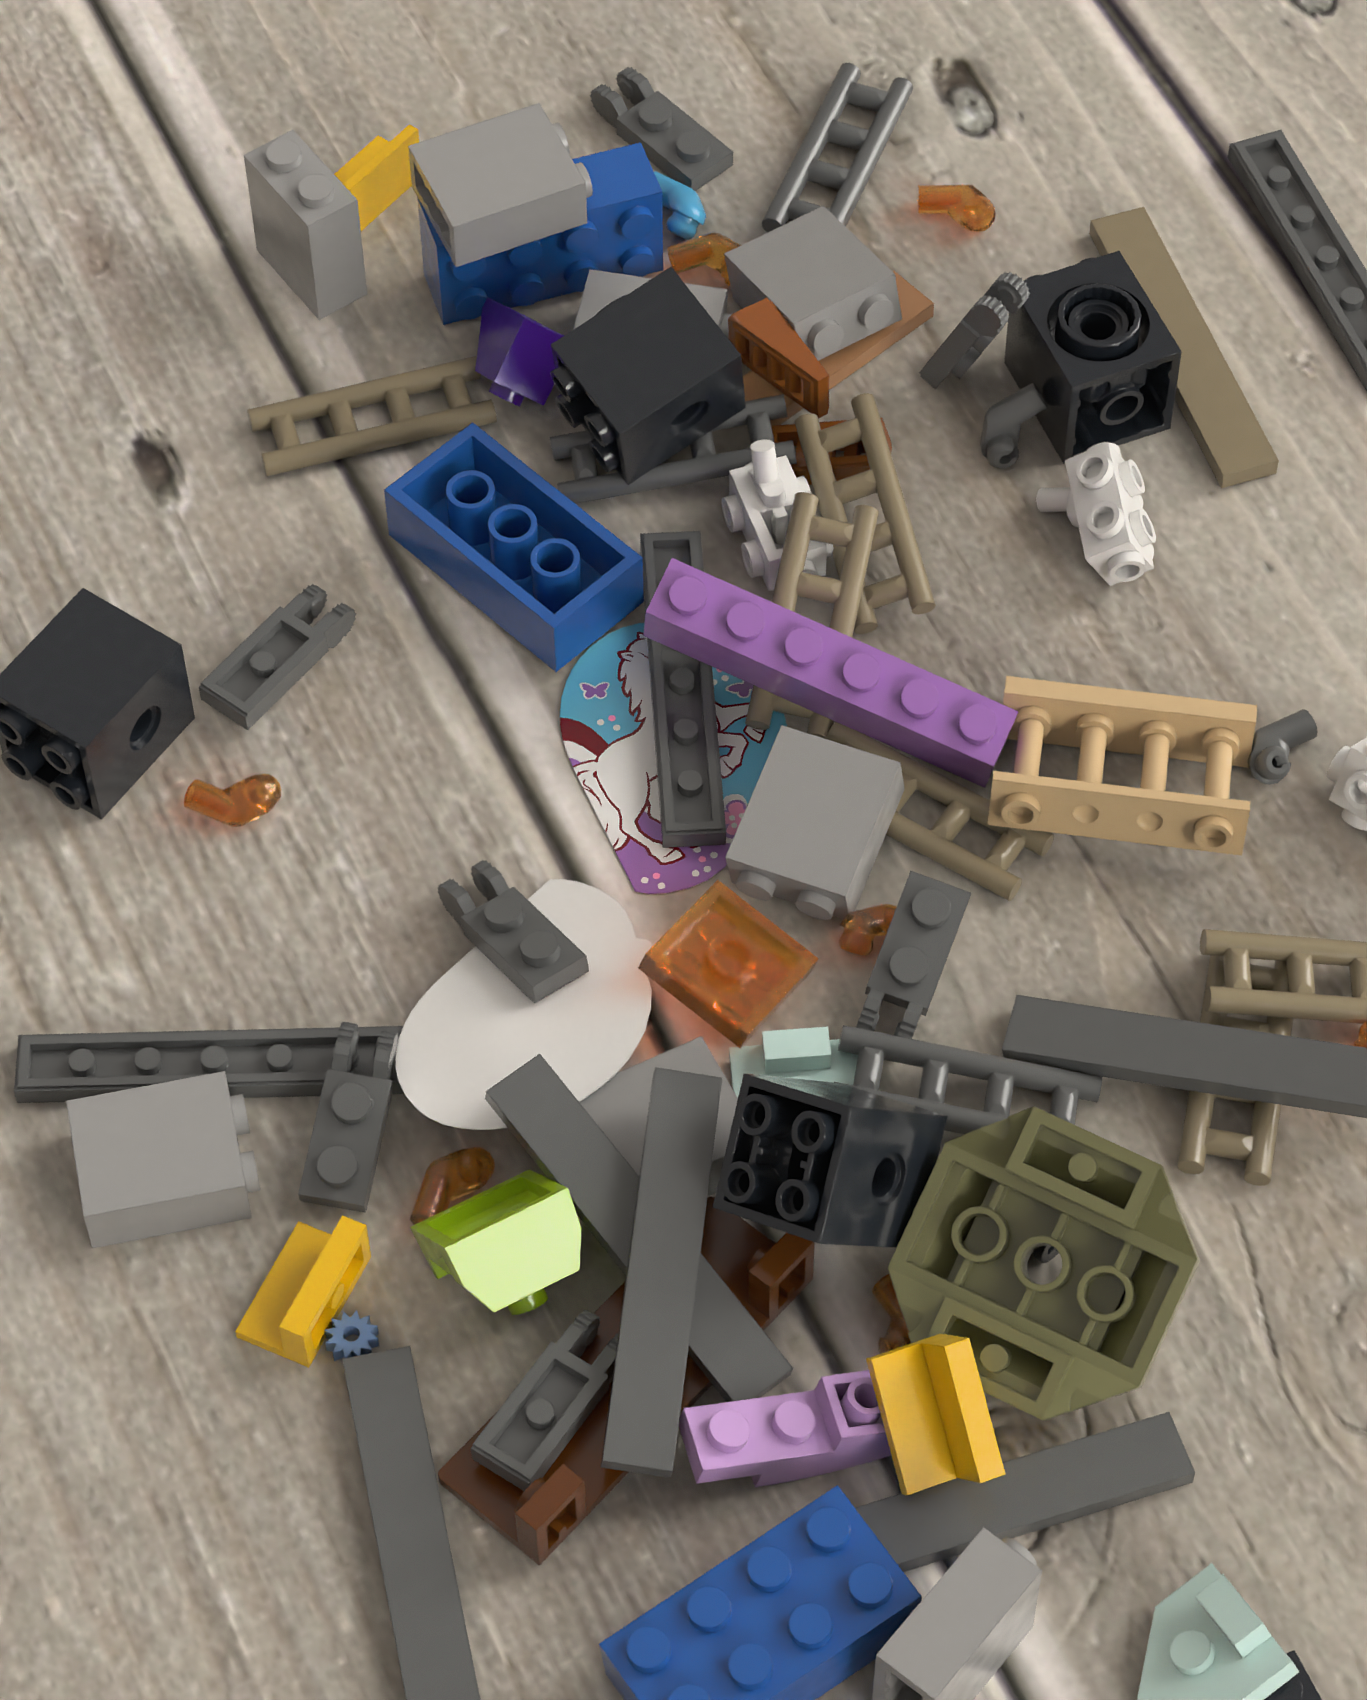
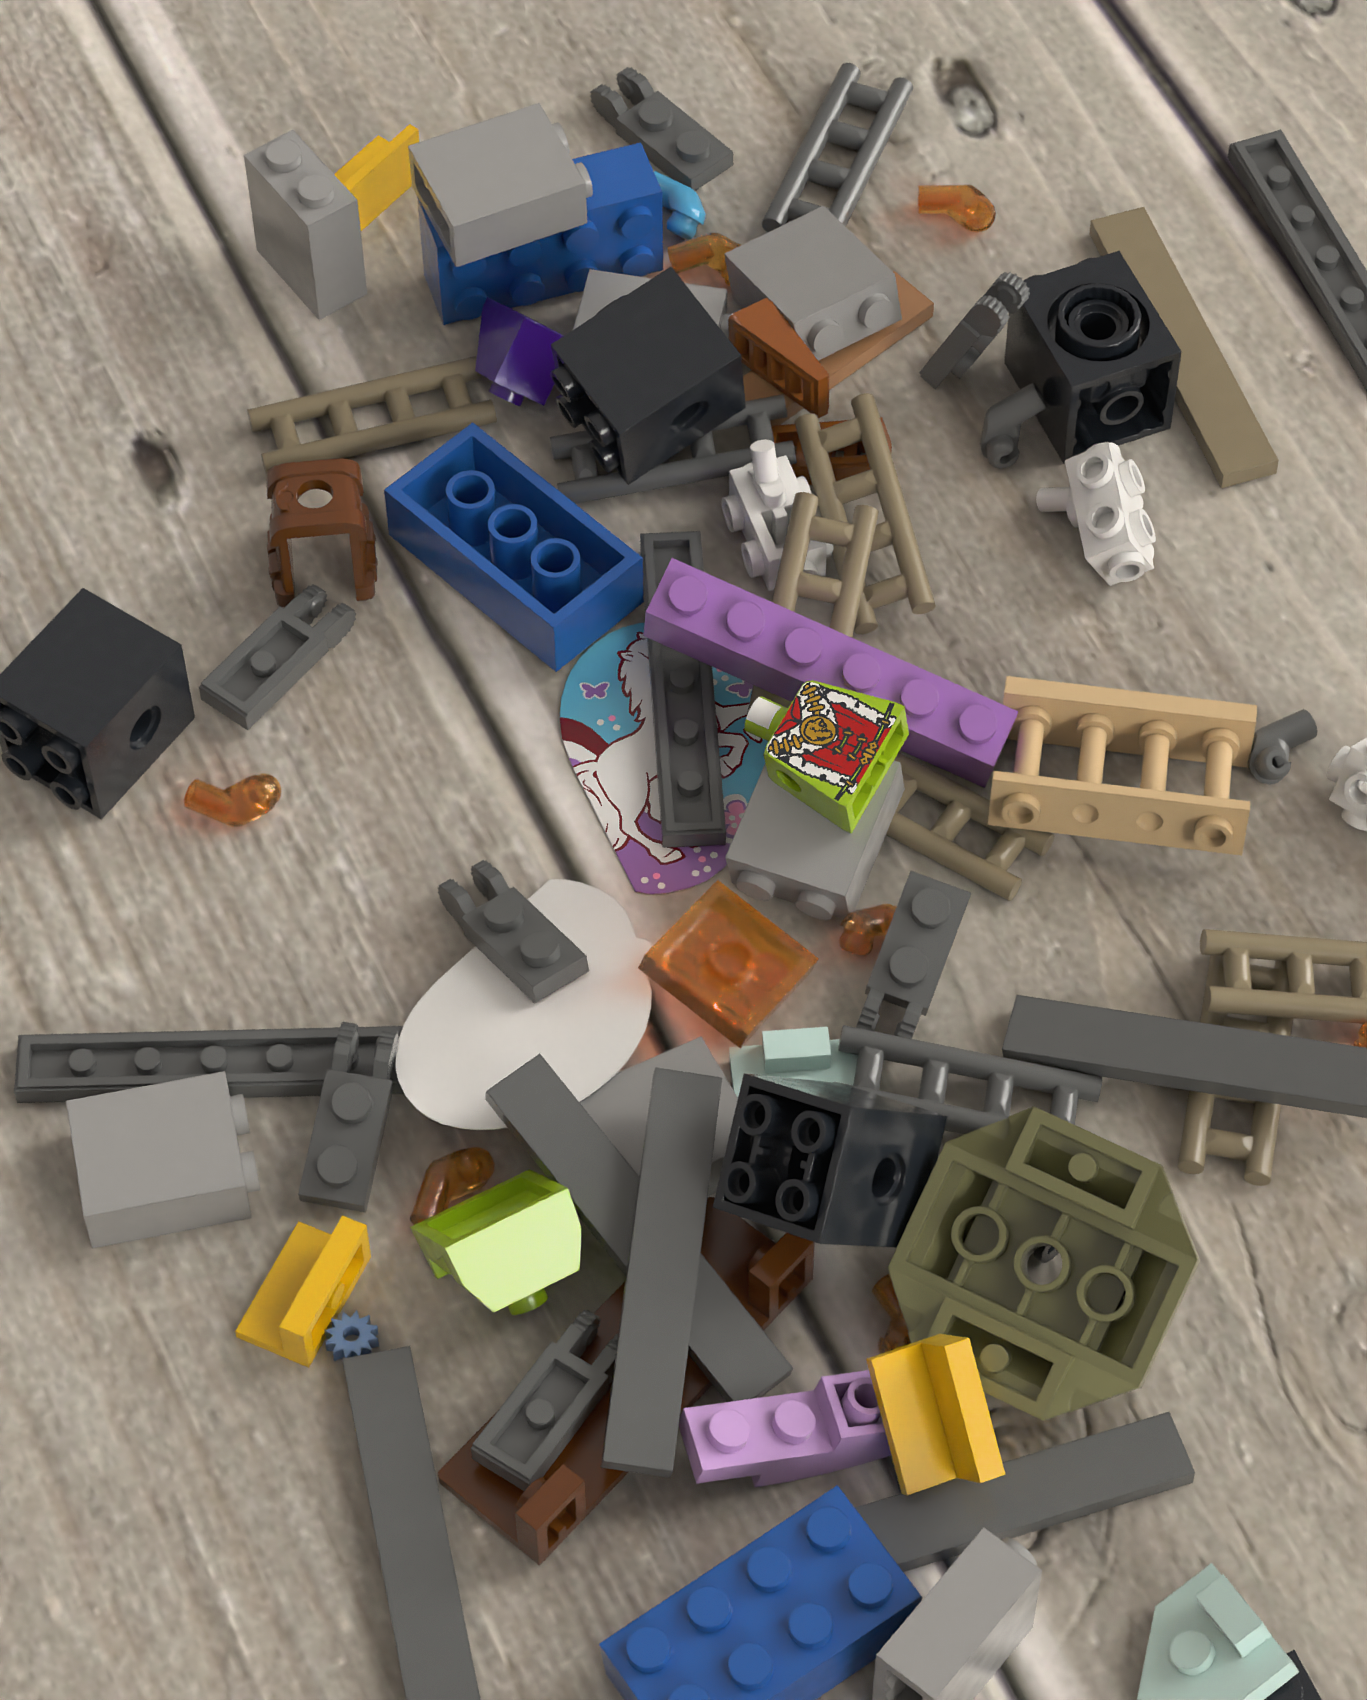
none -> reddish brown piece [266,459,378,607]
none -> torso [744,680,909,834]

